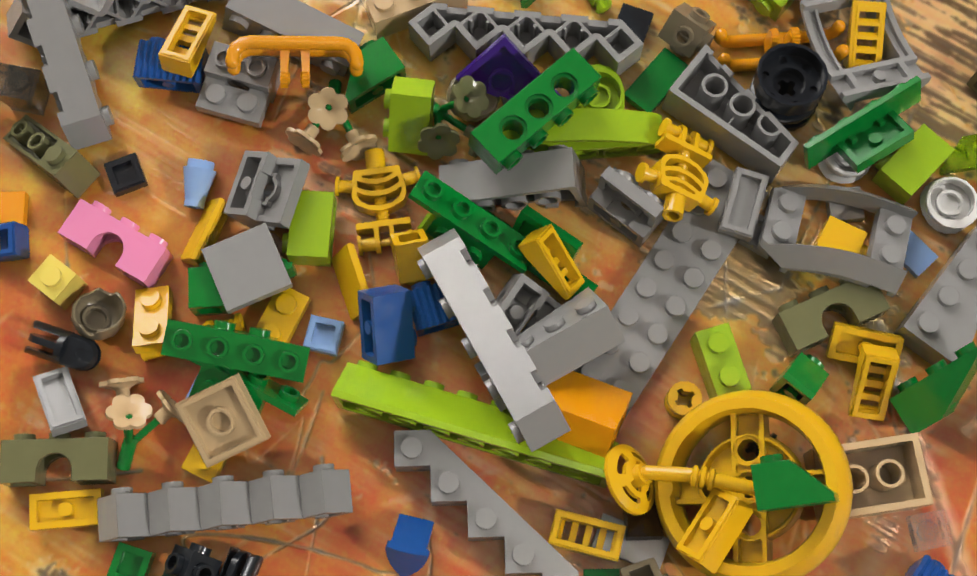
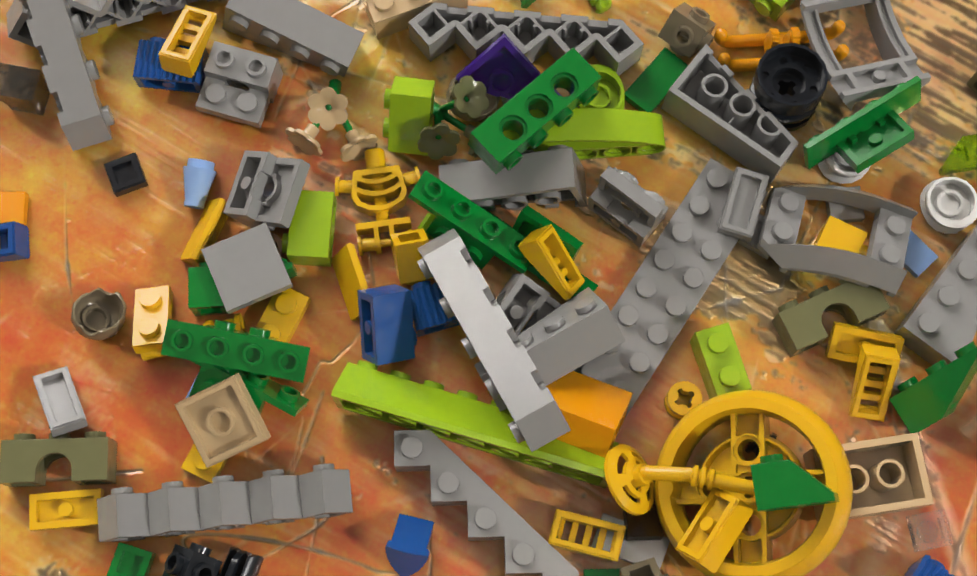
olive slope [3,115,101,199] -> none
black arm [24,320,101,371] -> none
light yellow brick [27,254,88,310] -> none
bright pink arch [58,199,174,288] -> none
tan plant [99,376,183,471] -> none
light orange piece [225,35,364,88] -> none
light blue tile [303,314,345,357] -> none
green slope [345,36,406,114] -> none
black tile [617,3,654,43] -> none
yellow piece [635,117,720,222] -> none
green slope [769,352,829,405] -> none
yellow slope [843,0,887,68] -> none
lime brick [872,123,955,205] -> none

